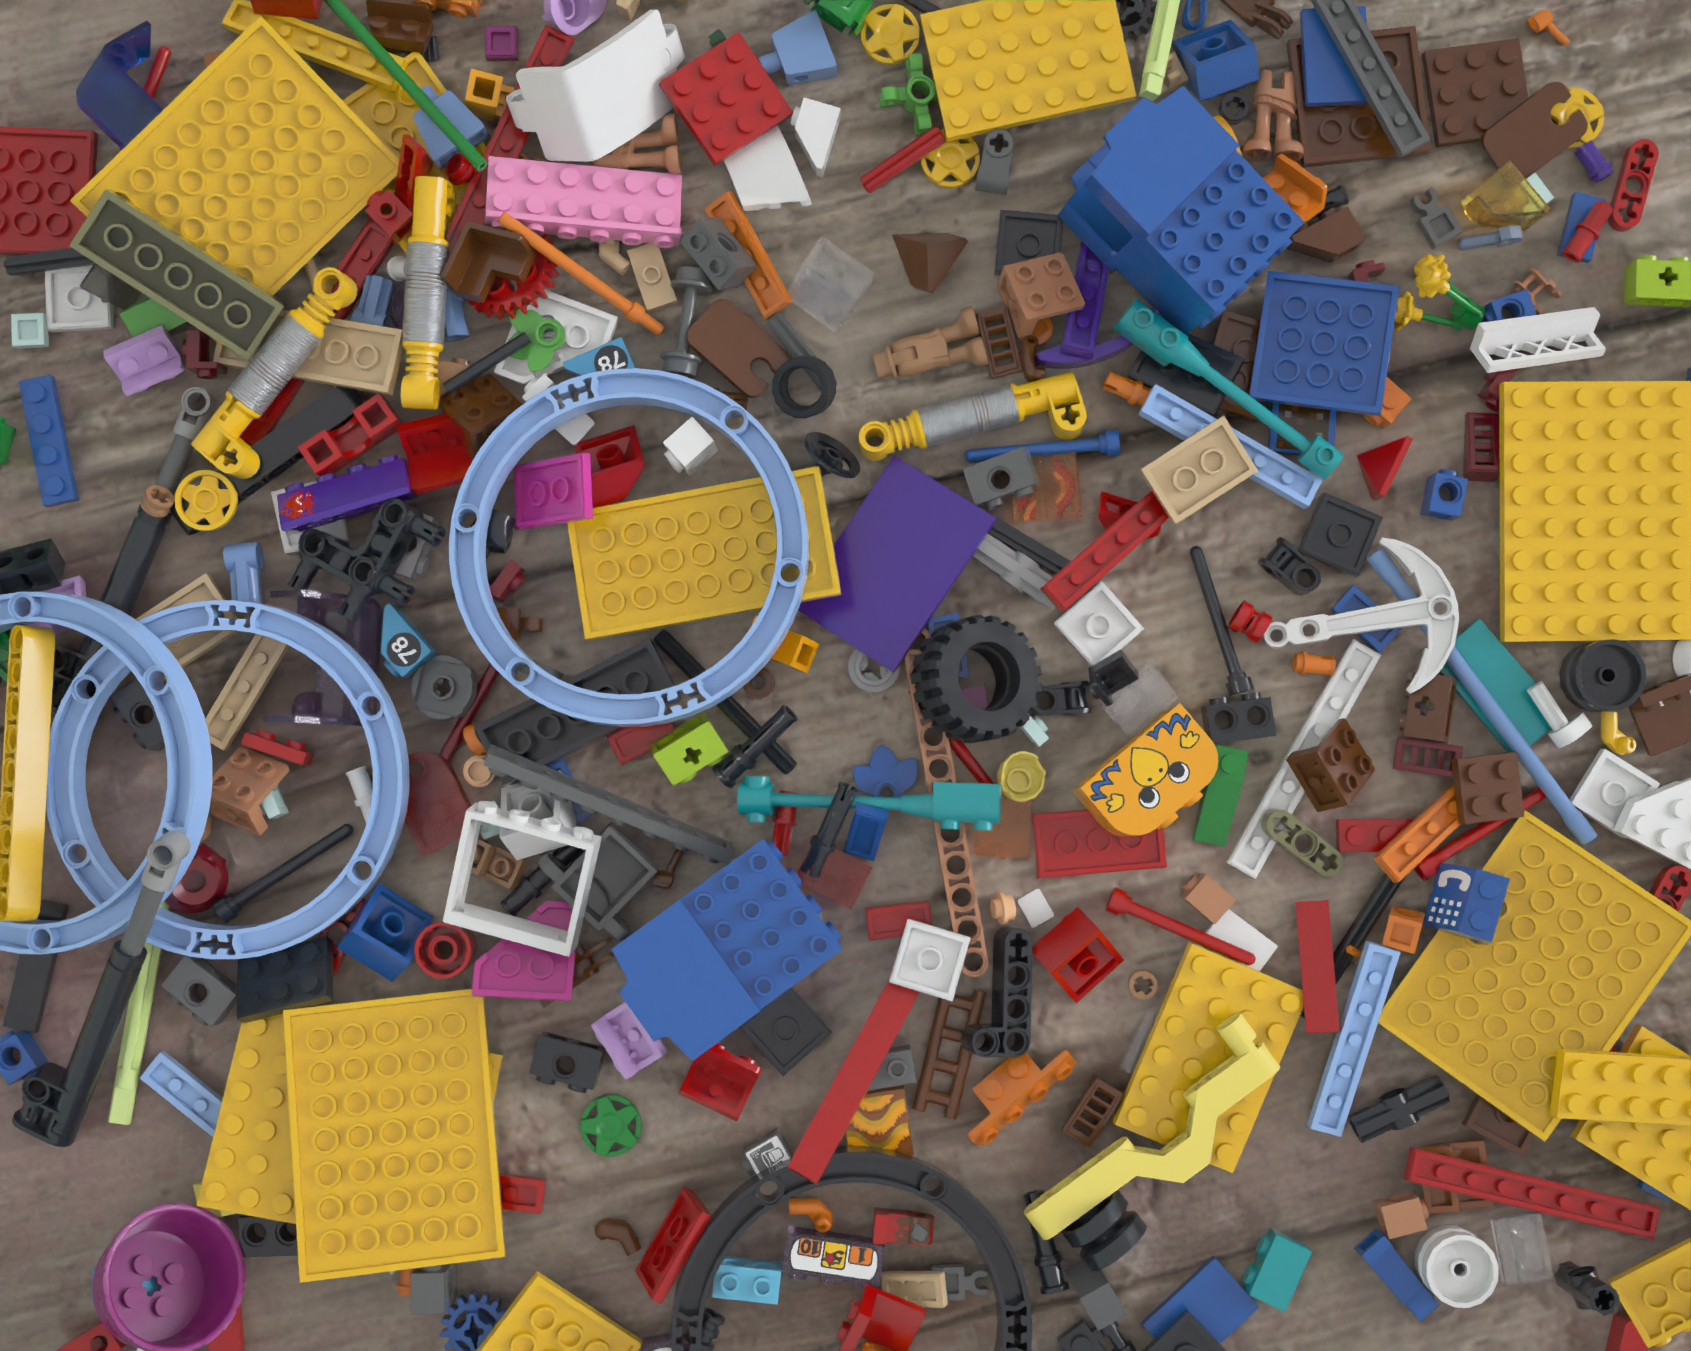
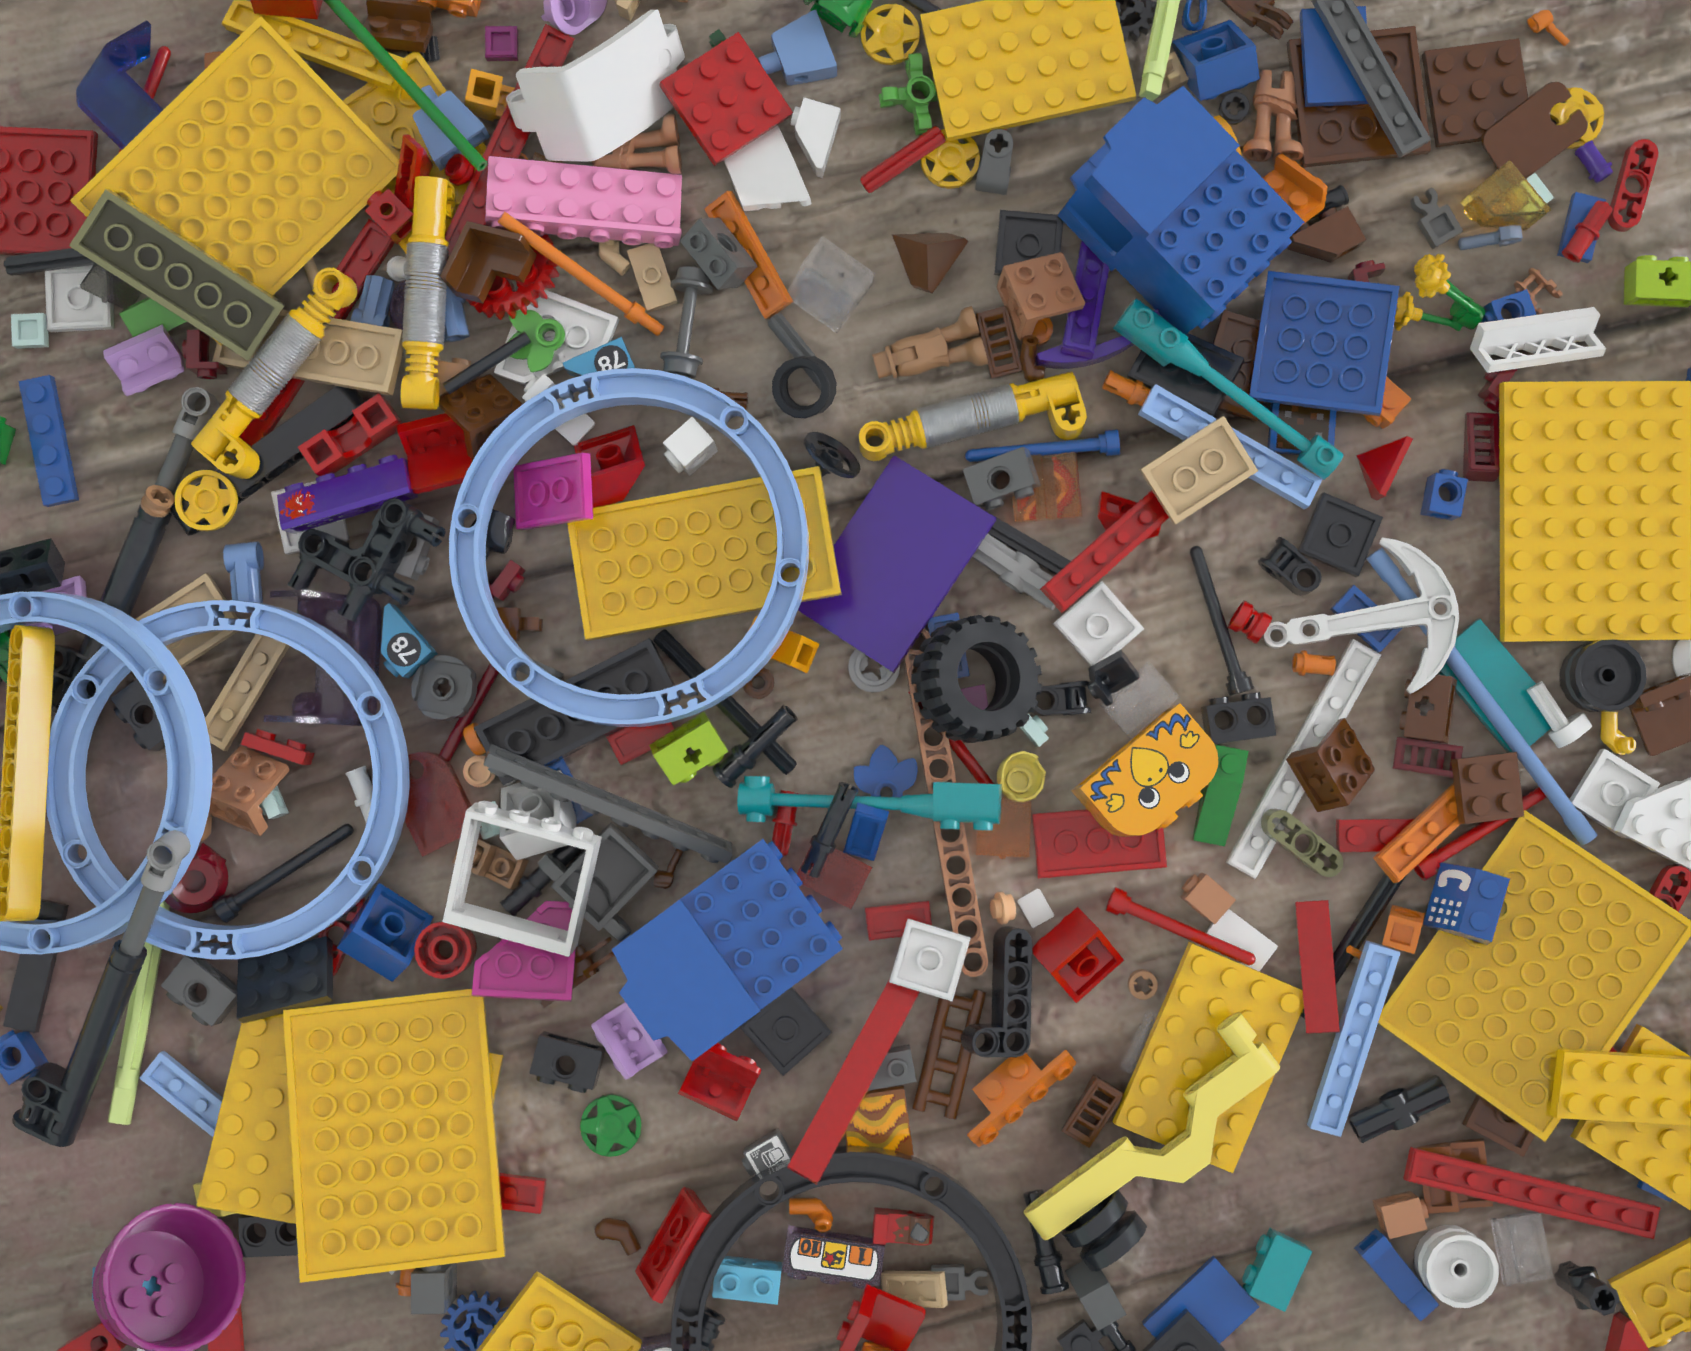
reddish brown piece [686,299,789,398] -> none

